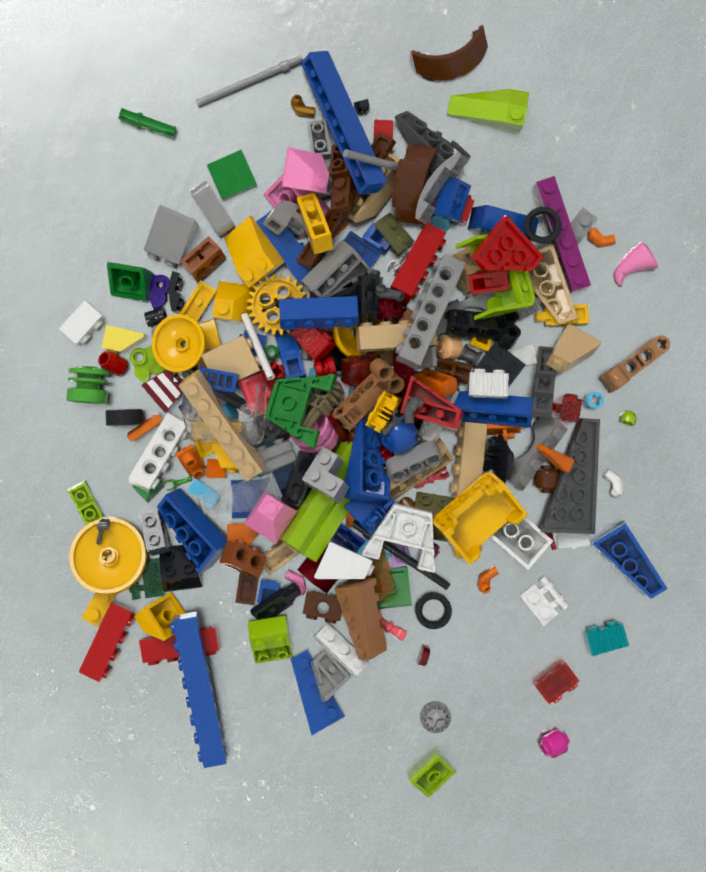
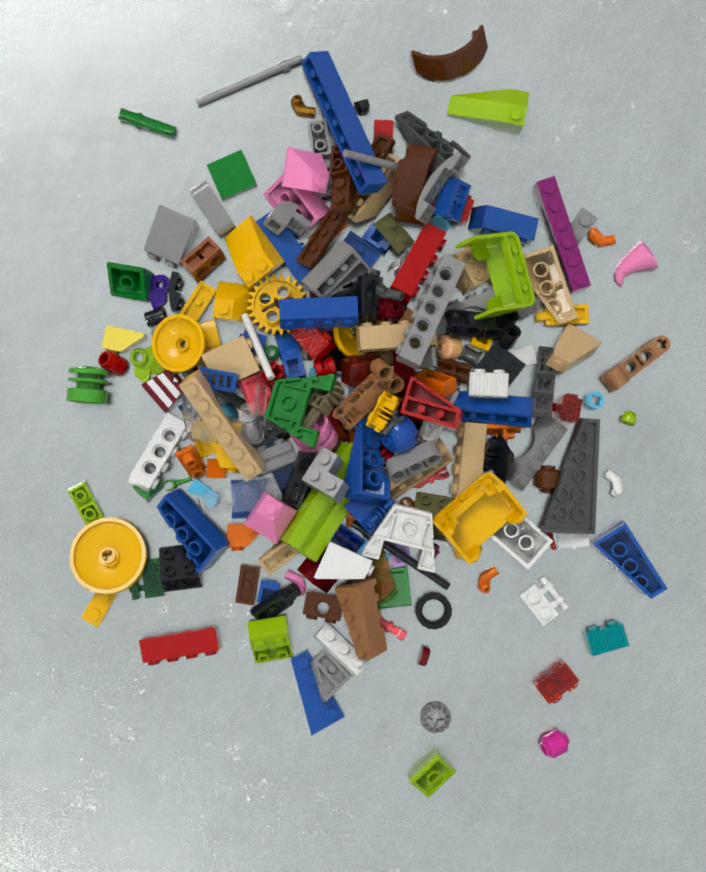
white brick [59,300,104,345] -> none
red brick [78,601,135,682] -> none
dark grey hand [96,519,110,544] -> none
black tyre [105,409,143,426] -> none
orange tile [127,412,163,442] -> none
yellow slope [134,592,186,641] -> none
brick [139,510,171,556] -> none
blue brick [170,612,227,768] -> none
dark orange brick [219,539,267,578] -> none
yellow slope [296,192,333,255] -> none
dark grey arm [404,397,424,424] -> none
red slope [468,270,509,295] -> none
red plate [470,215,544,271] -> none
black tyre [524,207,561,244] -> none
orange slope [536,444,575,473] -> none

